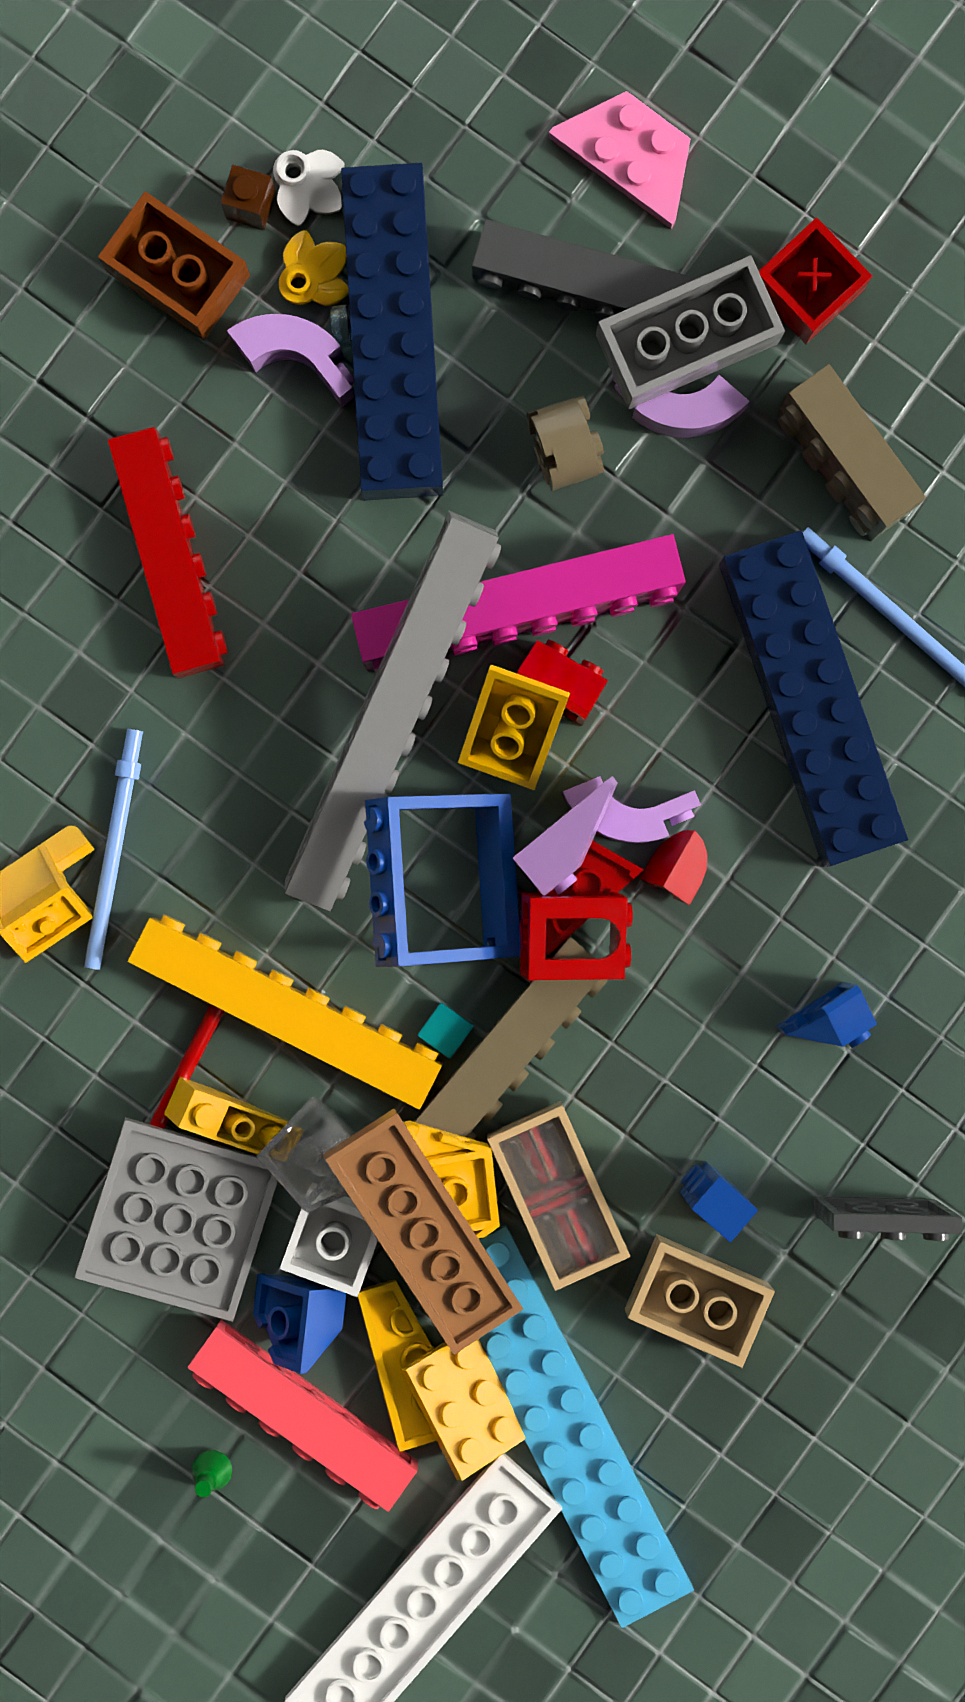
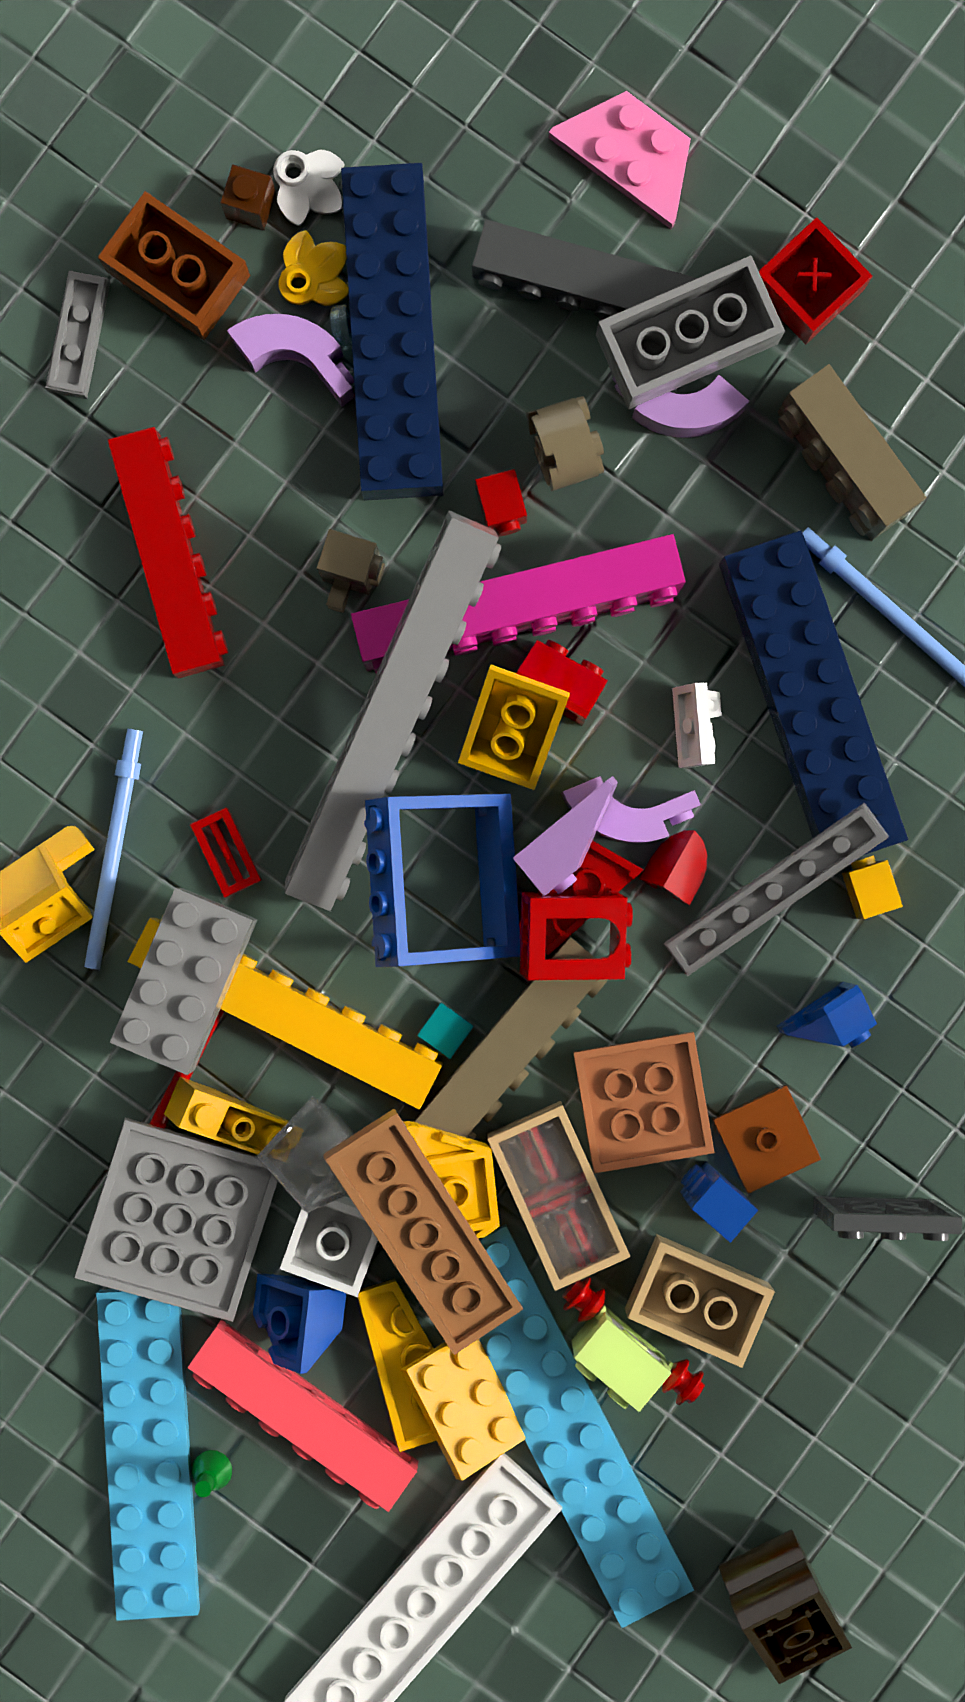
none -> light grey tile [45,271,111,399]
none -> medium azure plate [96,1289,200,1621]
none -> light grey brick [110,888,258,1075]
none -> red tile [190,807,263,898]
none -> dark tan brick [317,529,385,613]
none -> red brick [475,469,527,536]
none -> yellowish green brick [562,1277,705,1412]
none -> nougat plate [573,1031,714,1173]
none -> light grey tile [664,803,889,977]
none -> white hinge [672,683,722,768]
none -> dark orange plate [712,1085,821,1194]
none -> dark brown brick [718,1529,852,1684]
none -> yellow brick [842,855,903,919]

